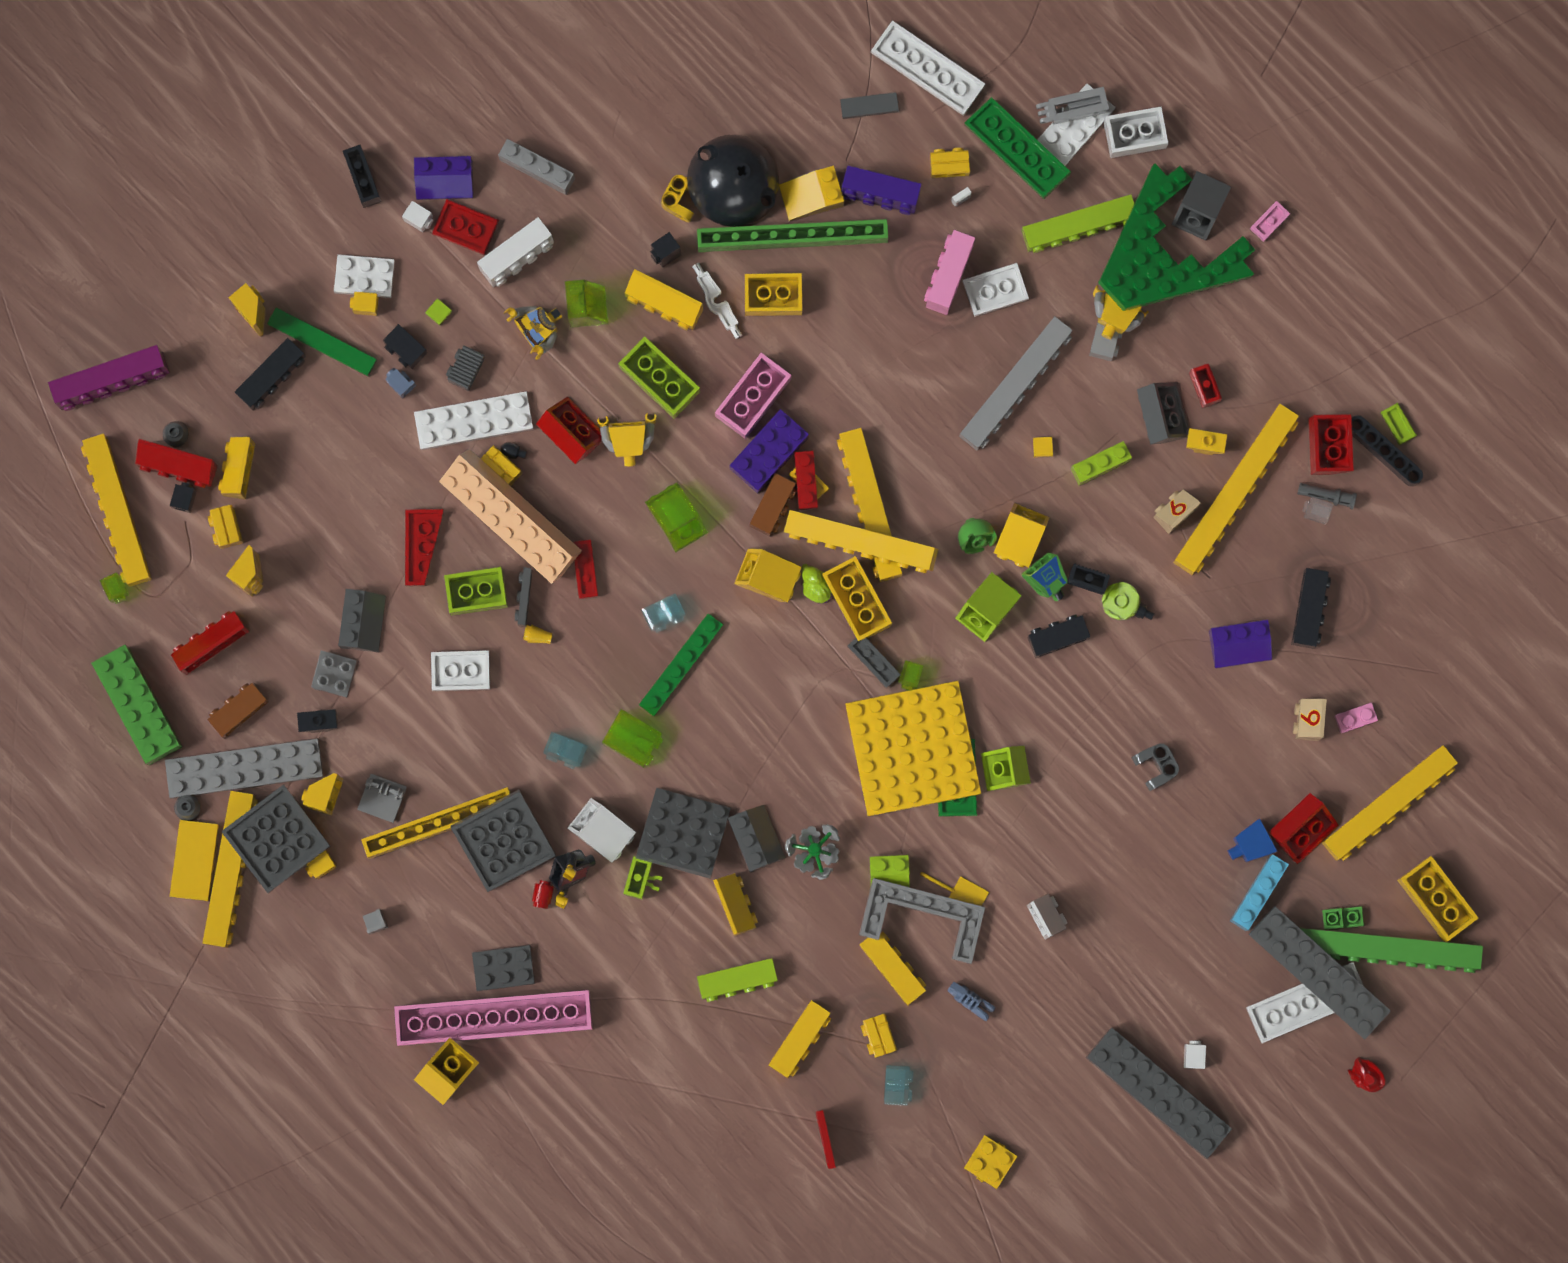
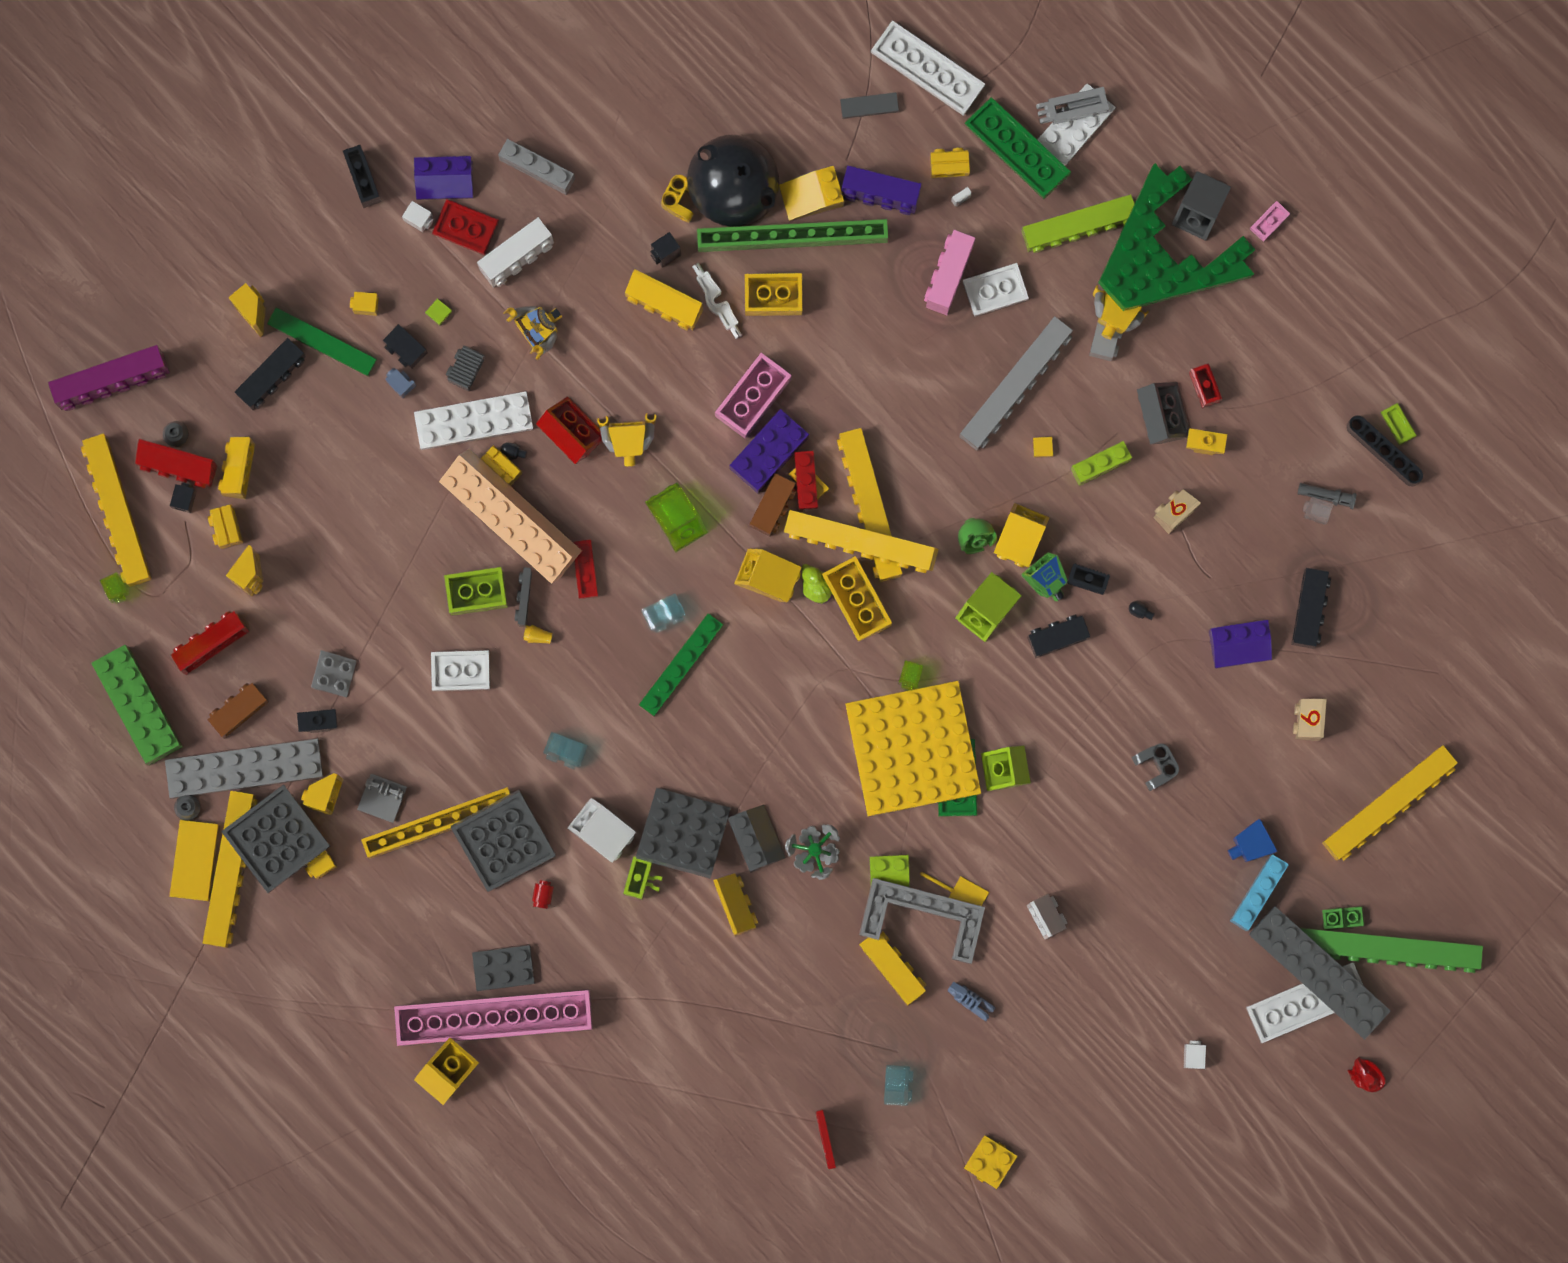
white plate [334,255,395,298] -> none
dark grey slope [338,589,386,653] -> none
light grey panel [363,909,388,934] -> none
red wing [405,509,444,586] -> none
black torso [549,849,596,909] -> none
clear neon green slope [565,279,608,328] -> none
clear neon green slope [602,709,664,768] -> none
lime brick [618,336,700,419] -> none
lime brick [697,958,778,1002] -> none
yellow brick [768,1000,831,1078] -> none
dark grey plate [847,638,900,688] -> none
yellow brick [860,1013,897,1058] -> none
dark grey brick [1085,1028,1232,1159] -> none
lime tile [1102,582,1140,620] -> none
white brick [1104,107,1168,158] -> none
yellow brick [1173,404,1299,575] -> none
red slope [1269,793,1339,865] -> none
red slope [1309,414,1354,475] -> none
bright pink plate [1335,703,1378,734] -> none
yellow brick [1397,856,1478,942] -> none

